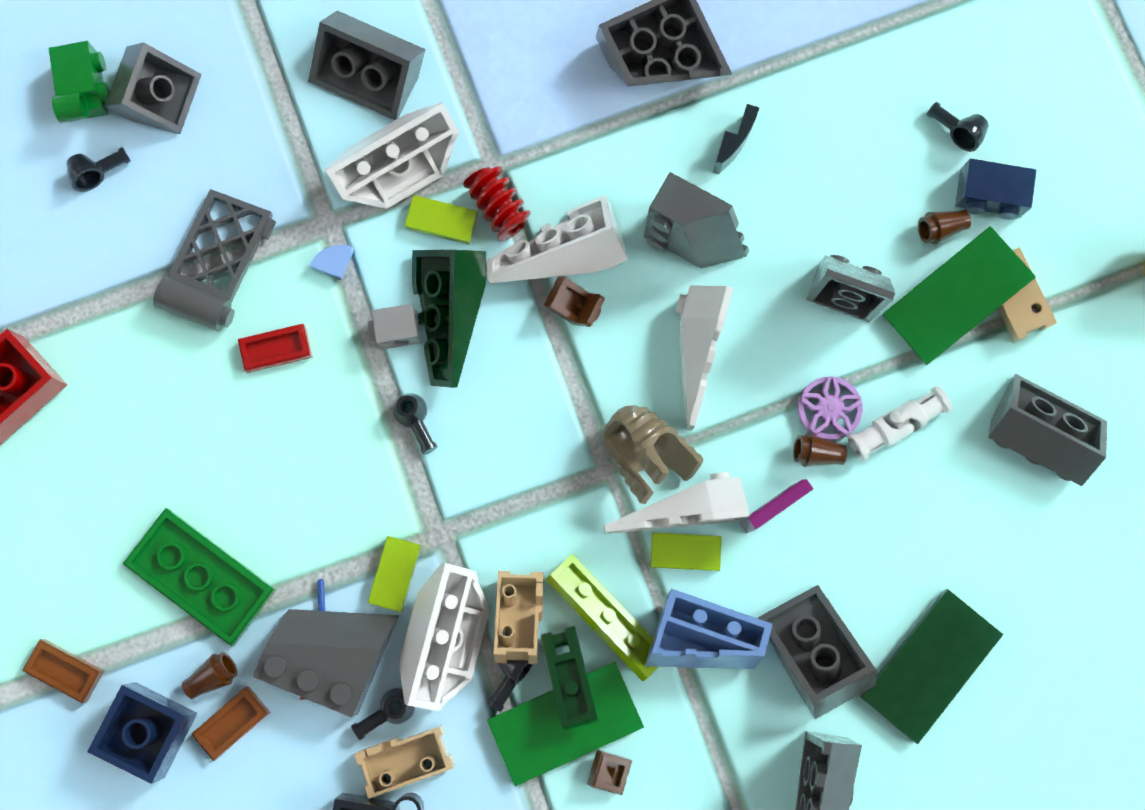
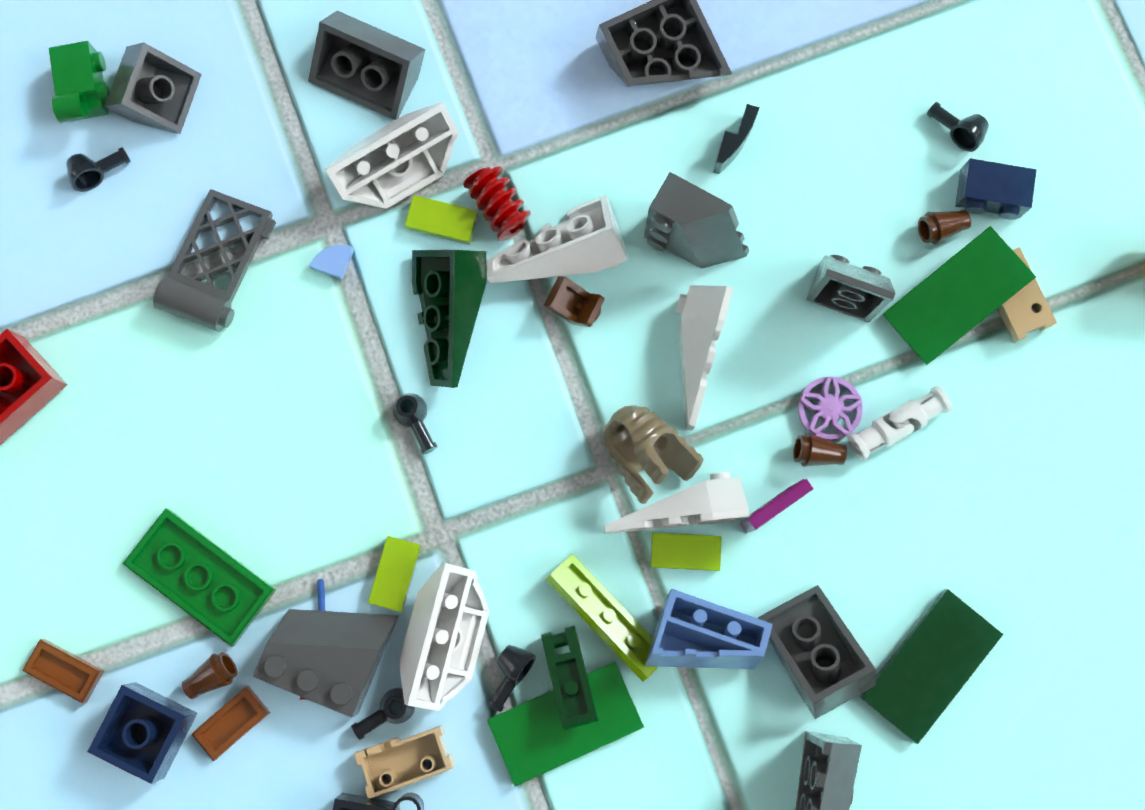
red tile [238,323,313,373] -> none
light grey brick [368,304,421,350] -> none
tan piece [493,571,544,664] -> none
tile [587,749,633,795] -> none
dark grey slope [988,373,1107,486] -> none

